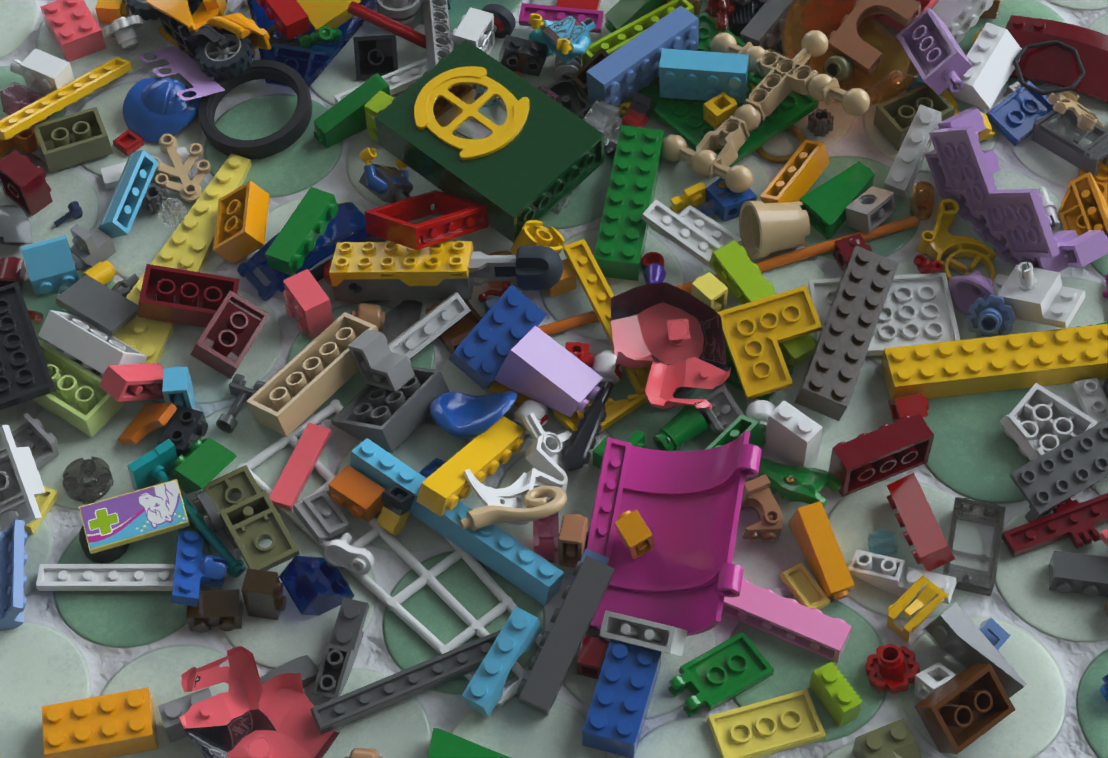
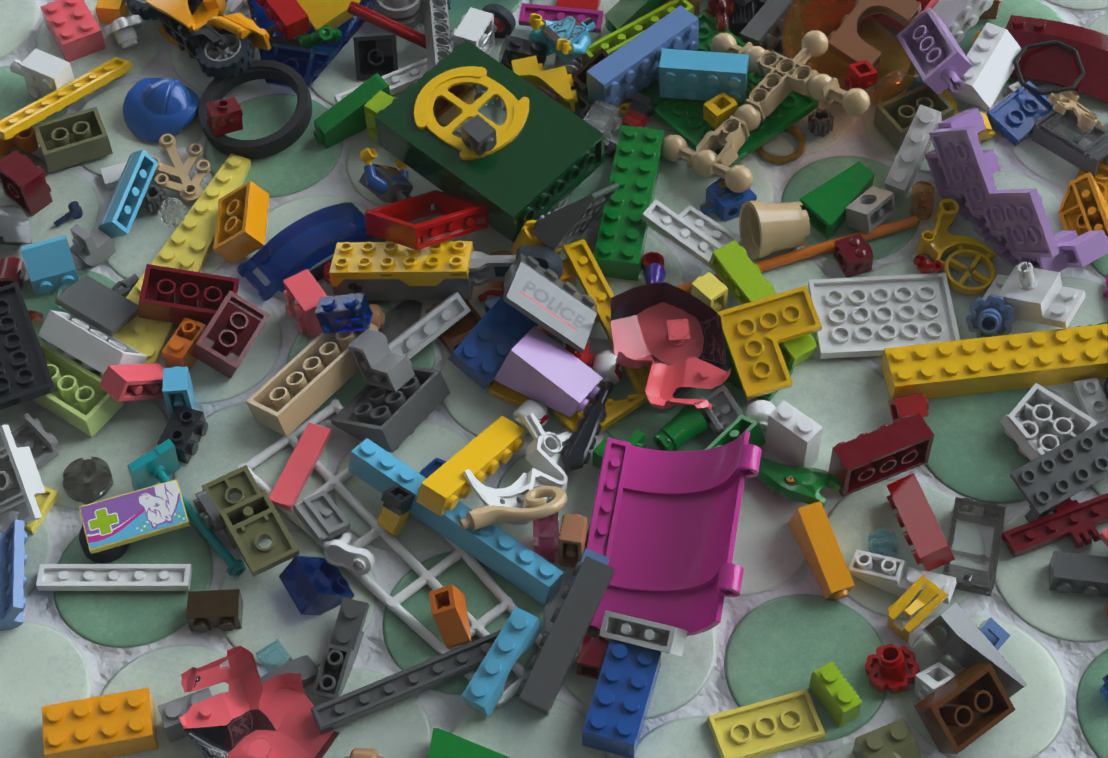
clear pink brick [0,82,50,128] -> none
yellow brick [82,260,117,285] -> none
red tile [113,129,144,156] -> none
orange tile [118,403,177,445] -> none
lavender piece [138,46,226,101] -> none
green slope [167,437,237,494] -> none
blue plate [171,530,227,607] -> none
dark grey bar [216,374,266,433] -> none
dark brown brick [241,568,286,620] -> none
green brick [265,187,338,276] -> none
orange brick [328,465,386,523] -> none
blue piece [430,391,517,438] -> none
light orange brick [615,509,655,560] -> none
green tile [668,631,774,717] -> none
yellow plate [669,182,707,213] -> none
bright pink brick [722,578,852,663] -> none
medium nougat tile [740,474,783,542] -> none
light orange brick [760,139,830,203] -> none
light yellow tile [780,562,830,610] -> none
brick [794,245,899,421] -> none
olive head [823,55,854,83] -> none
lavender helmet [948,270,995,314] -> none
white pin [1036,187,1060,230] -> none
none -> orange slope [161,317,206,372]
none -> dark red head [205,97,243,137]
none -> clear light blue tile [256,639,292,672]
none -> clear blue brick [315,293,373,334]
none -> orange slope [429,584,472,649]
none -> dark grey brick [461,114,497,156]
none -> slope [504,253,597,353]
none -> yellow arch [511,56,578,112]
none -> dark grey slope [532,183,620,251]
none -> red brick [845,60,878,94]

